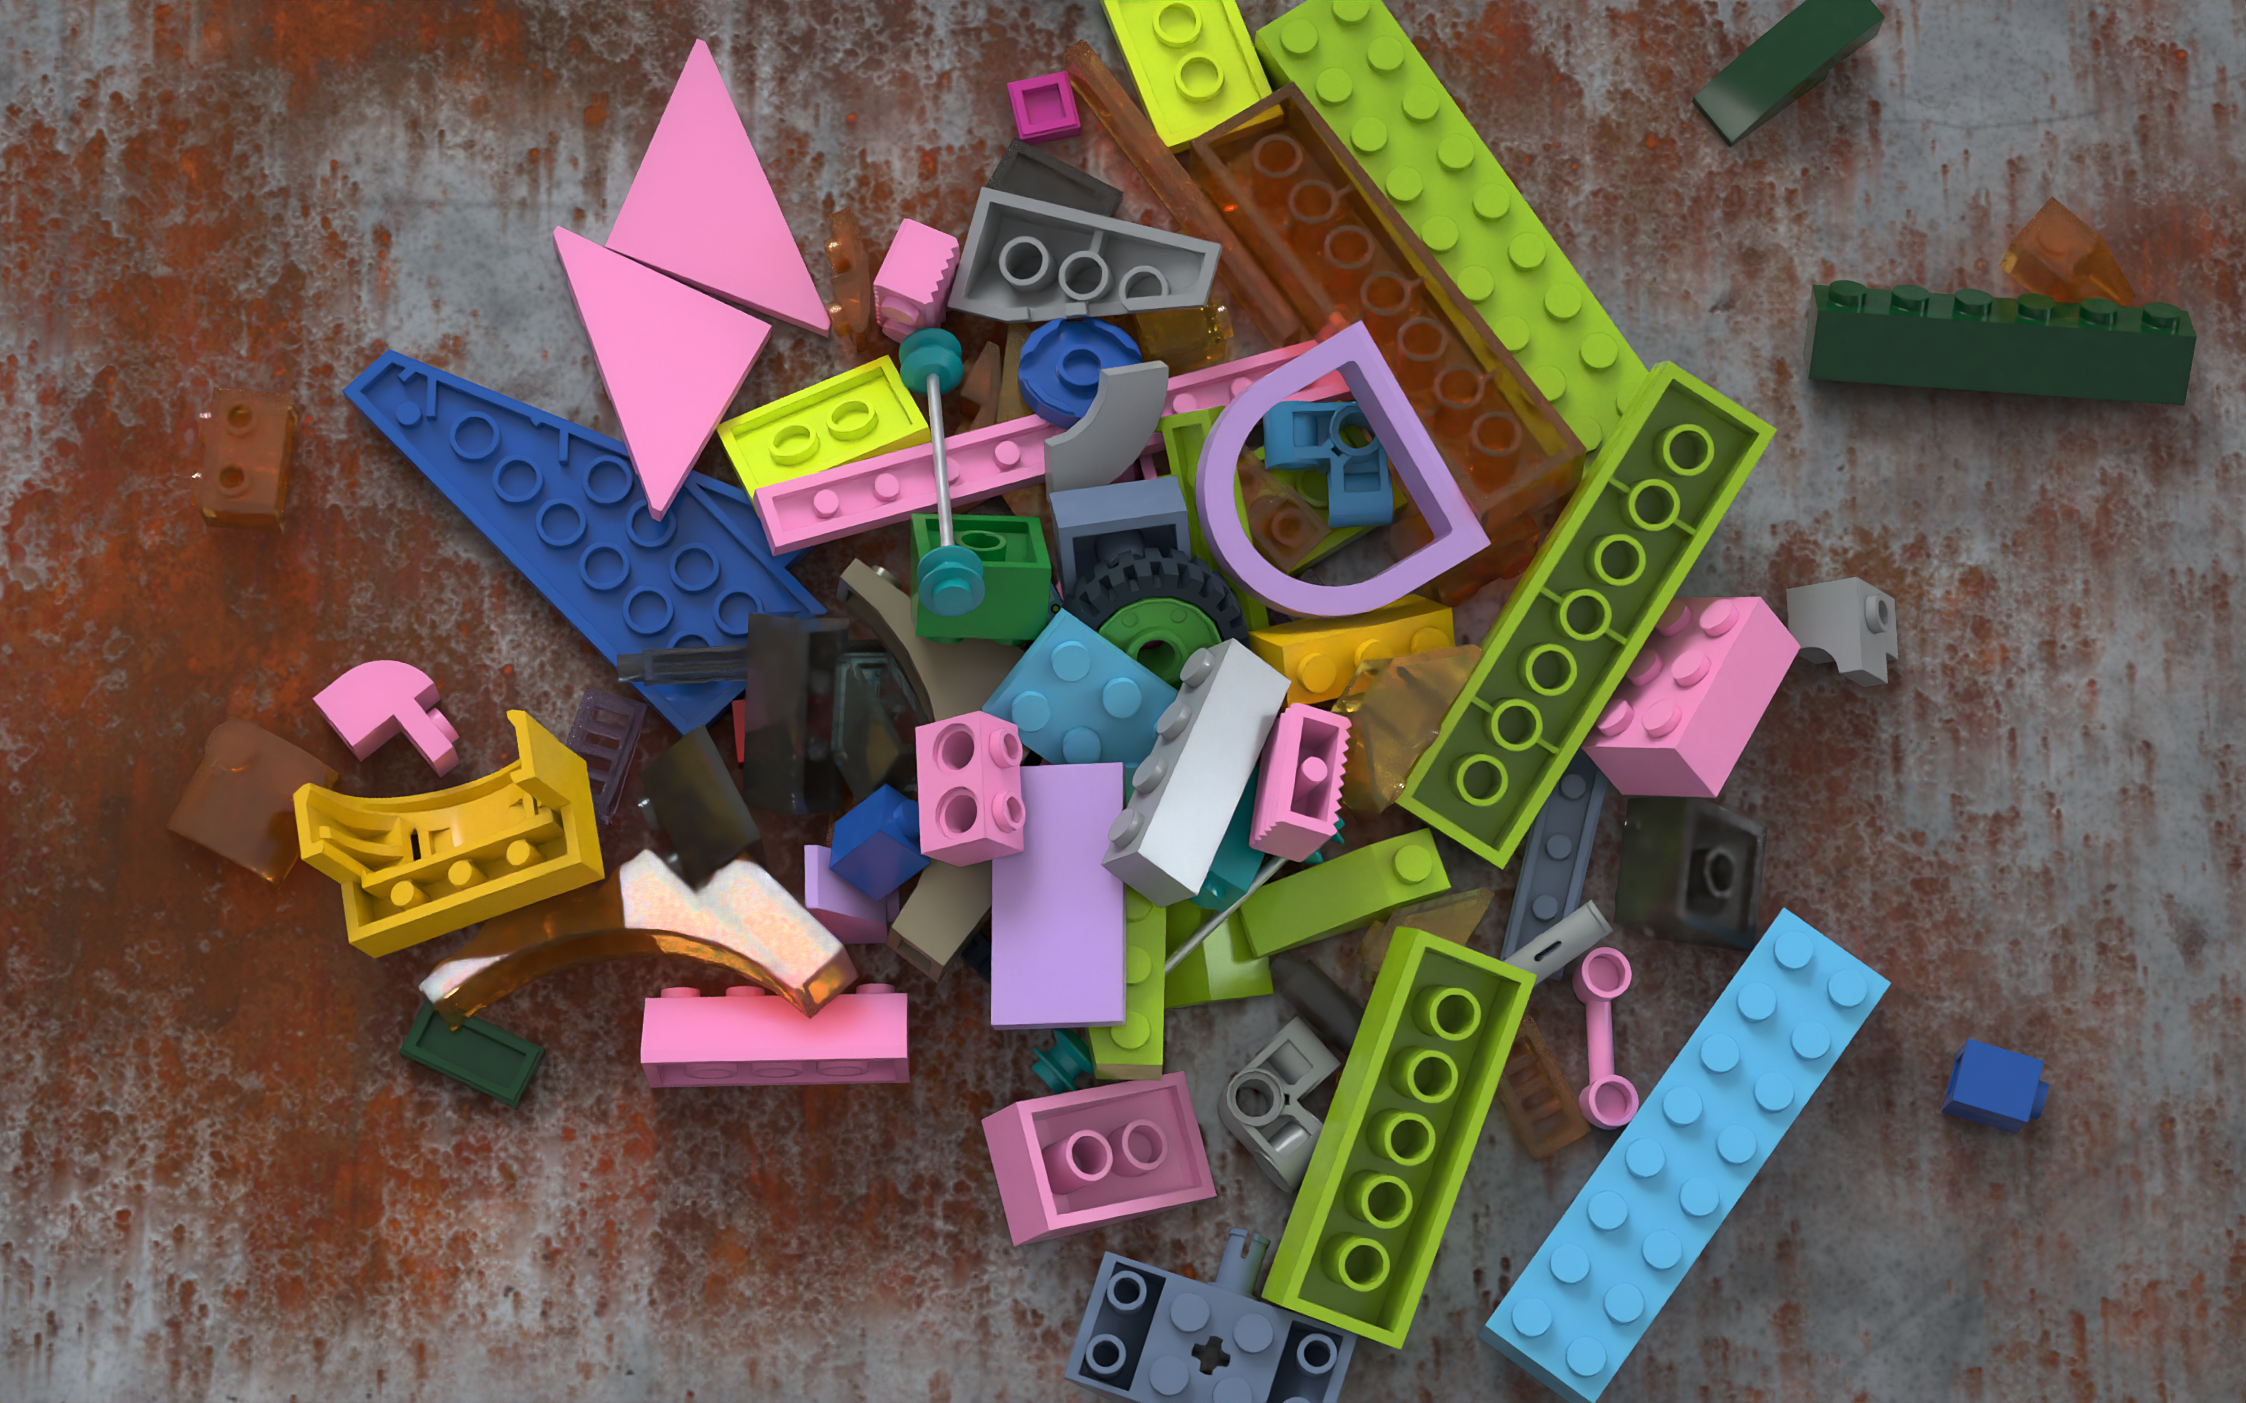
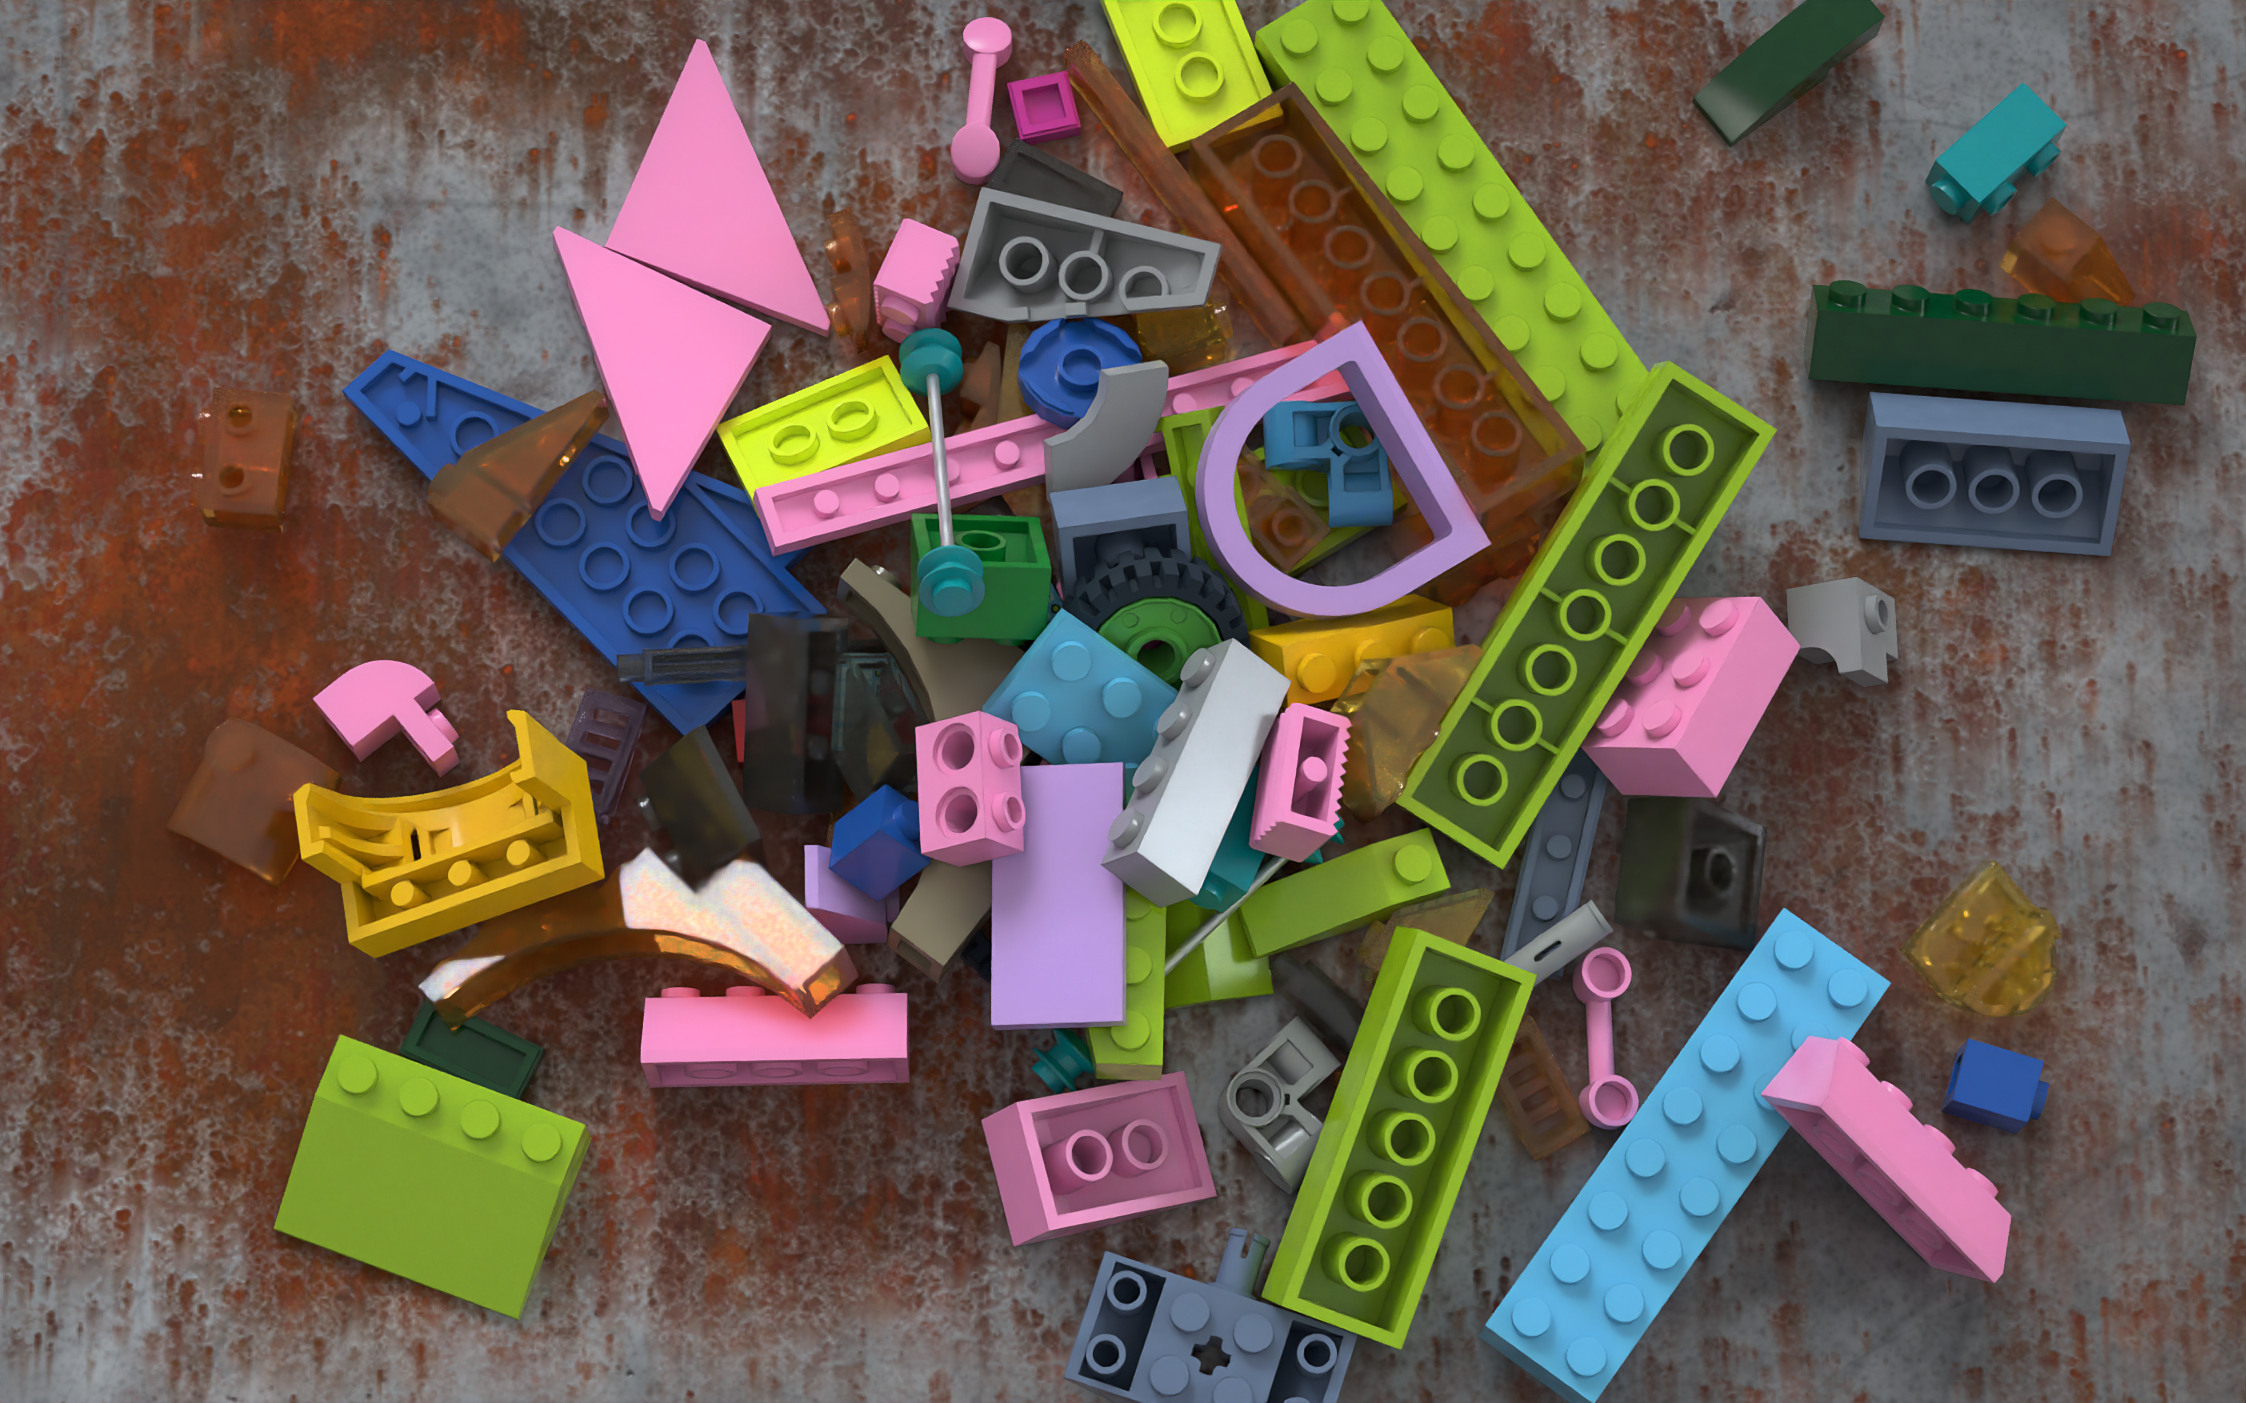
none -> lime slope [274,1034,592,1321]
none -> clear orange slope [426,389,610,563]
none -> bright pink bar [951,17,1012,185]
none -> bright pink slope [1760,1036,2011,1283]
none -> sand blue slope [1858,392,2131,556]
none -> clear yellow slope [1899,859,2061,1017]
none -> teal brick [1925,82,2067,225]

